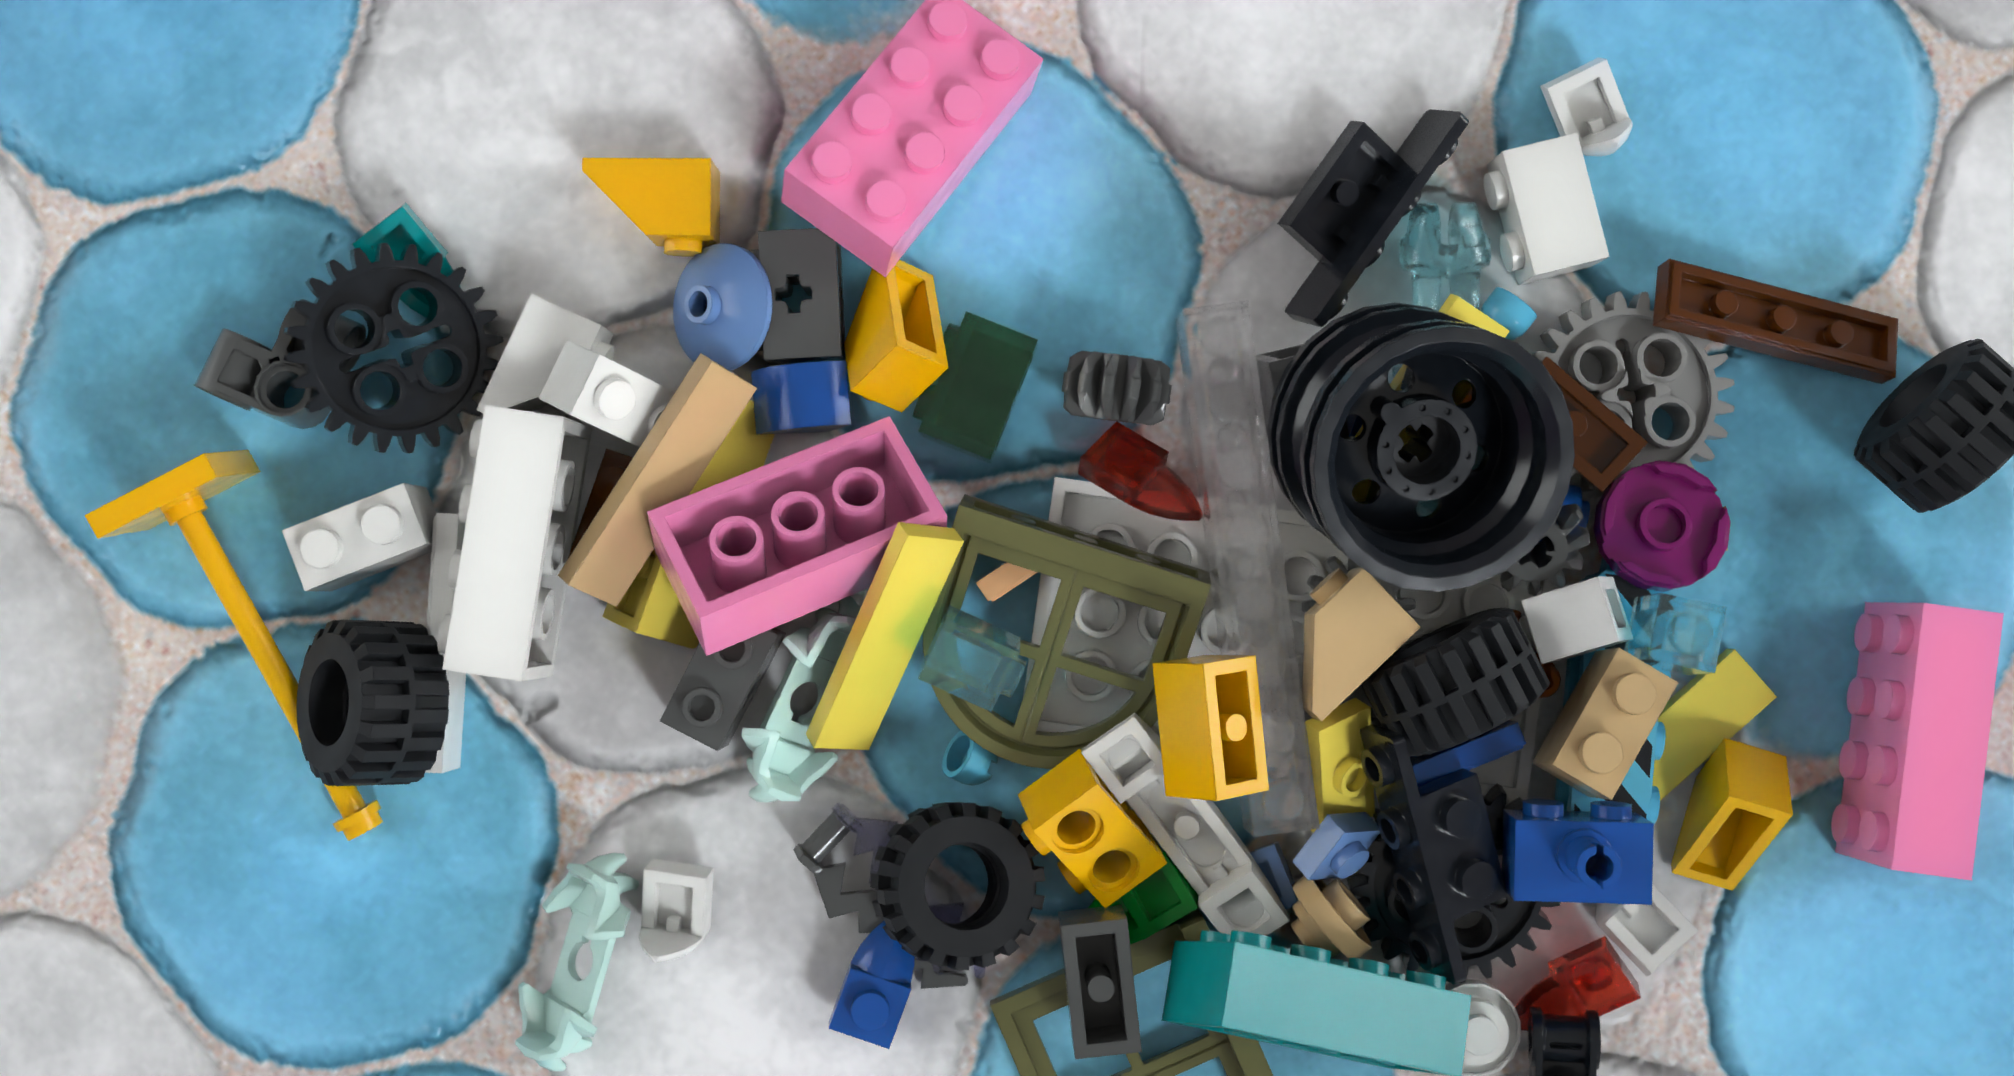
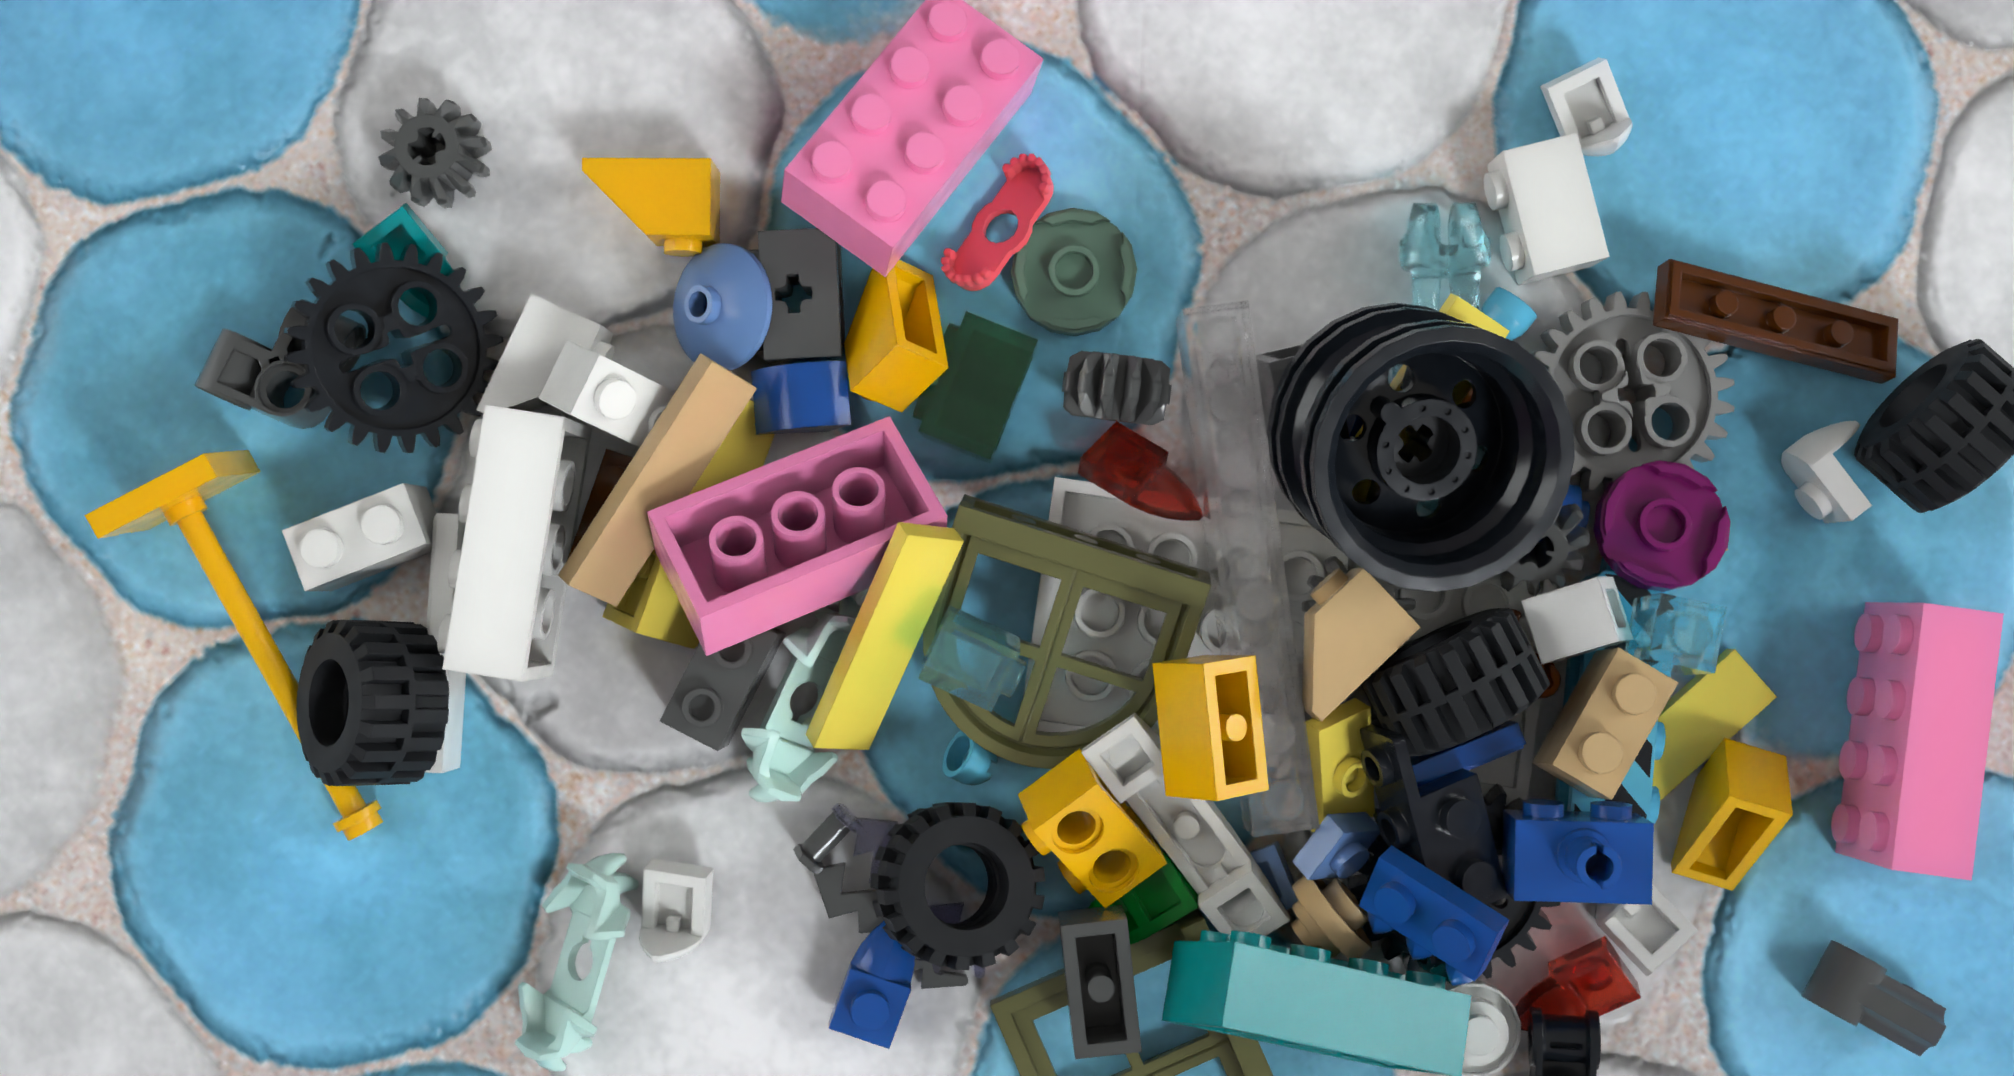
light nougat tile [976,562,1038,602] -> none
black bracket [1277,109,1469,327] -> none
reddish brown plate [1541,356,1648,492] -> none
none -> dark grey gear [378,98,492,208]
none -> coral piece [941,154,1054,291]
none -> sand green tile [1011,208,1137,336]
none -> blue plate [1359,845,1509,986]
none -> white plate [1781,420,1872,523]
none -> dark grey piece [1801,940,1946,1056]

